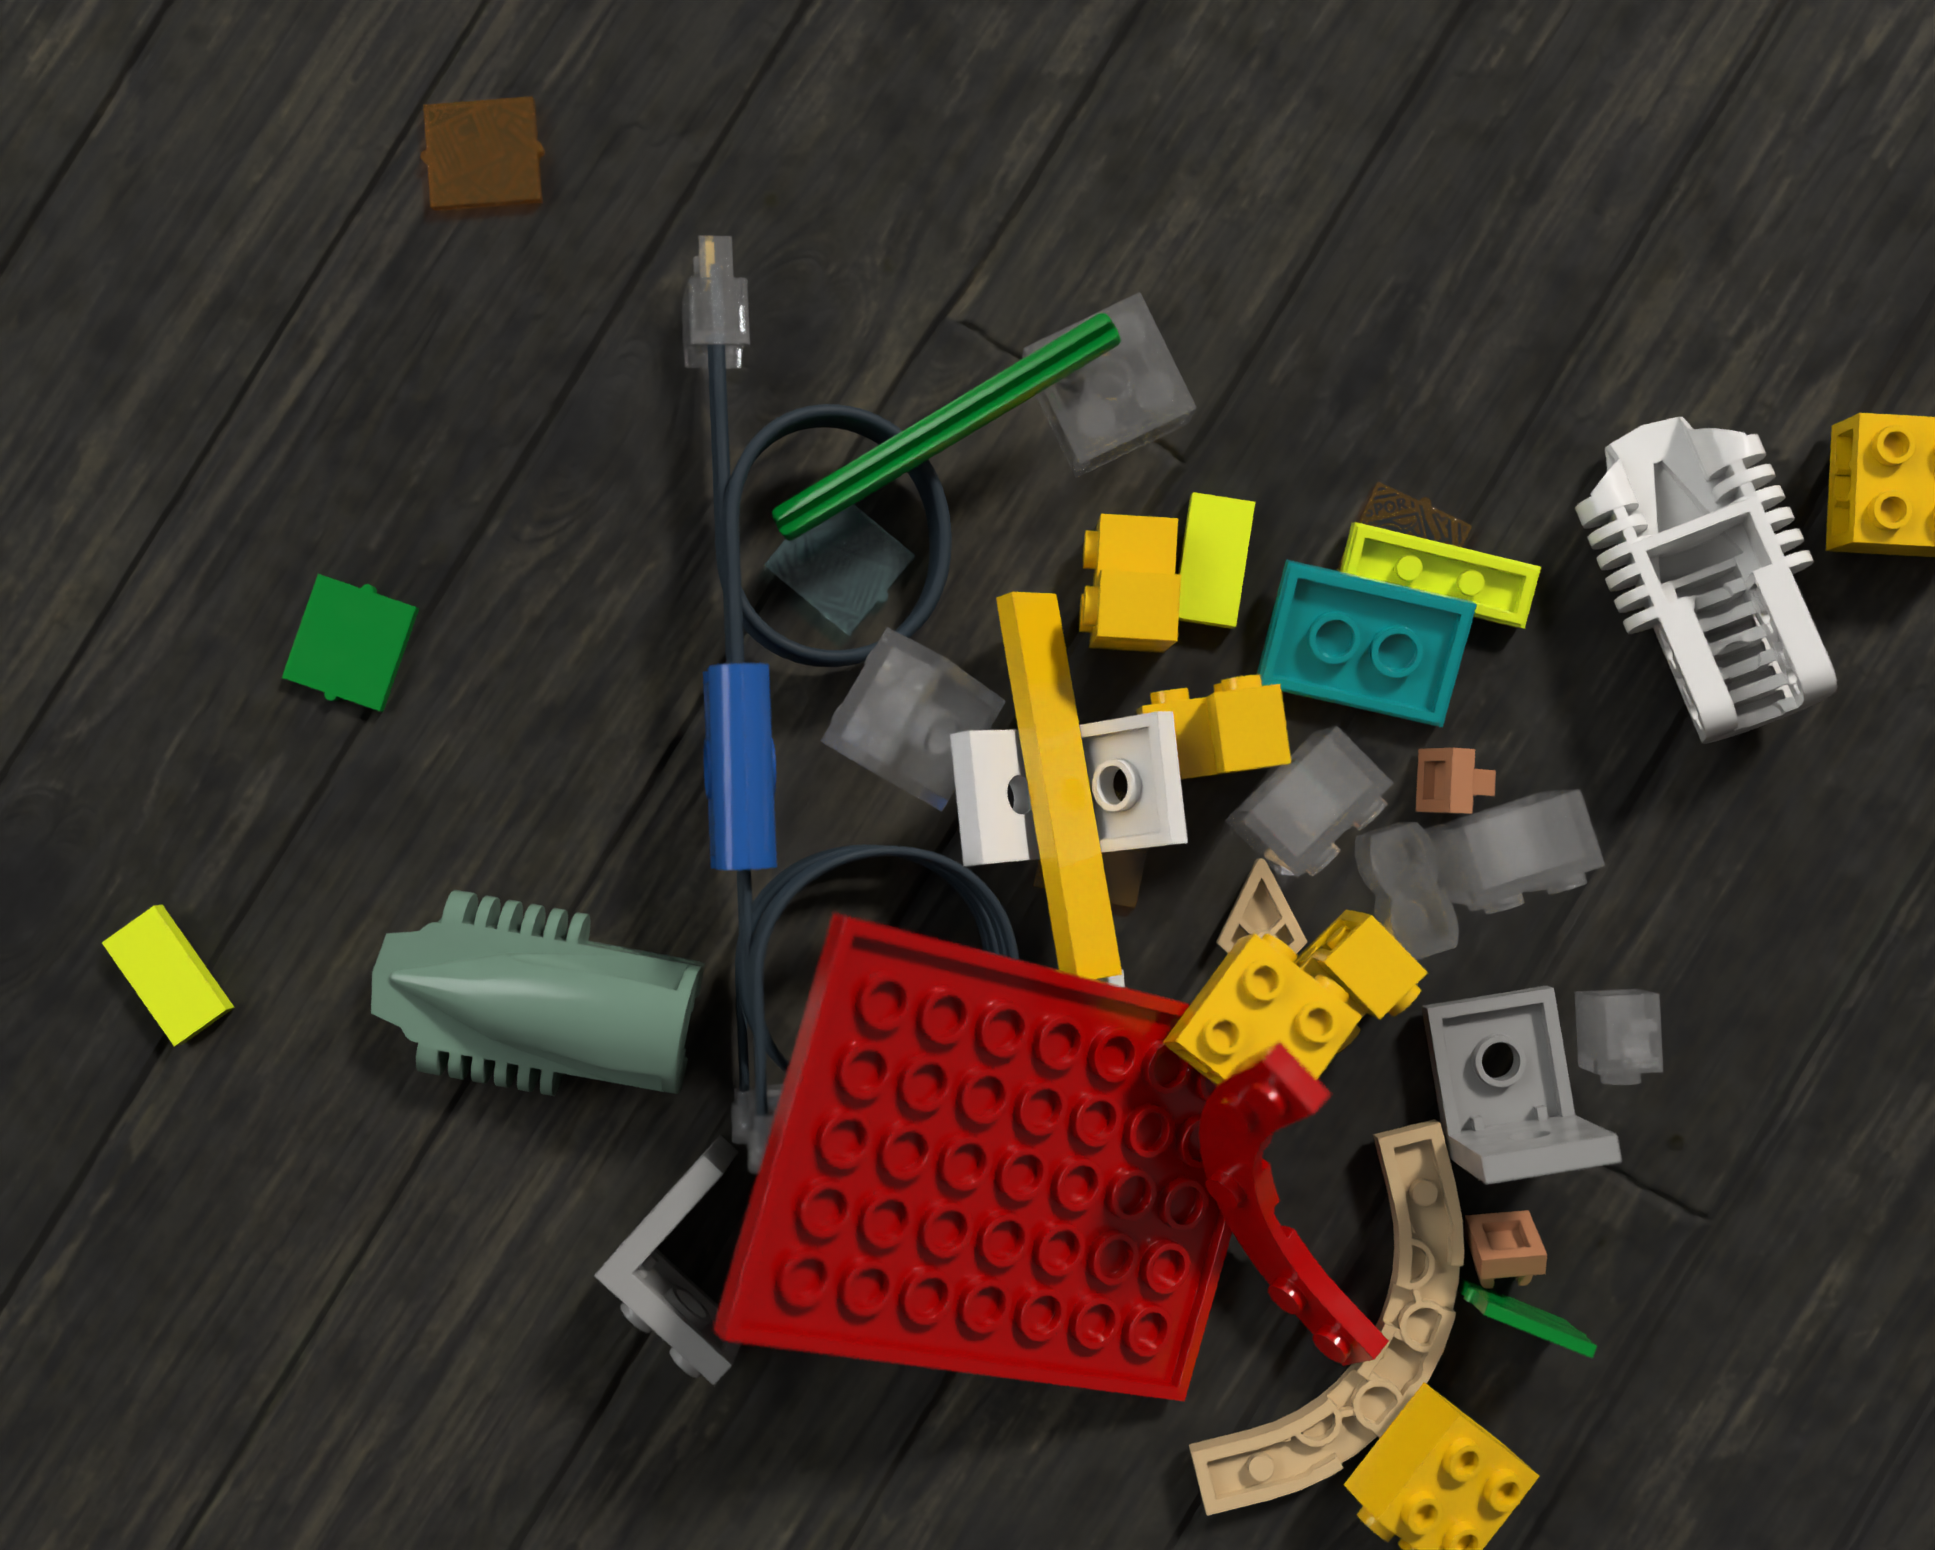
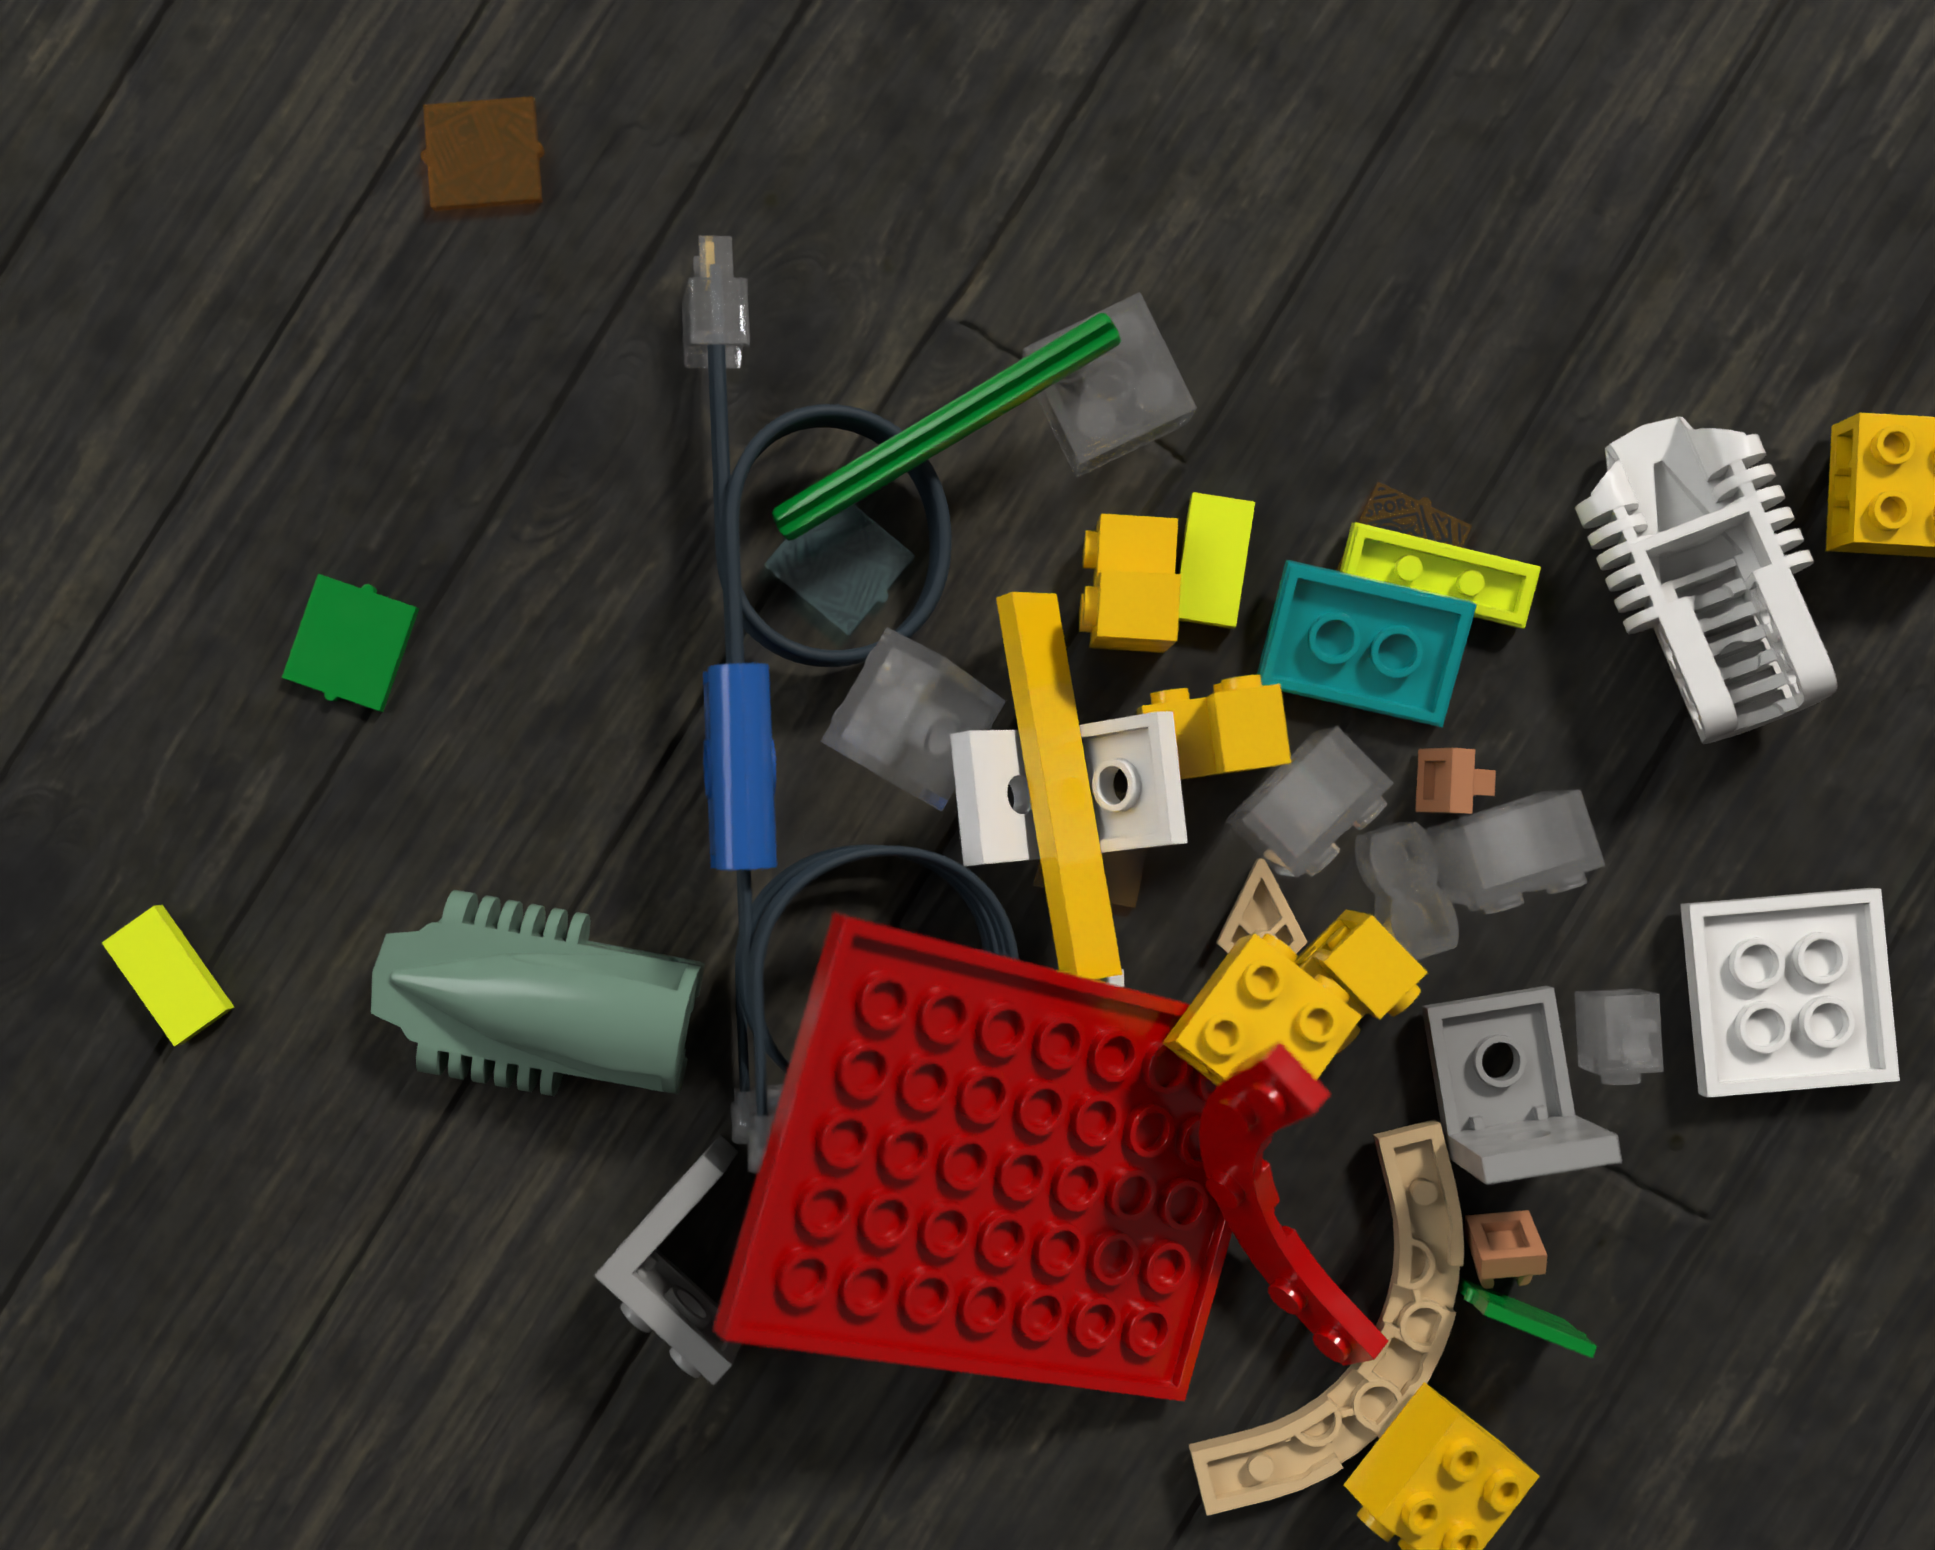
none -> white plate [1680,888,1900,1097]

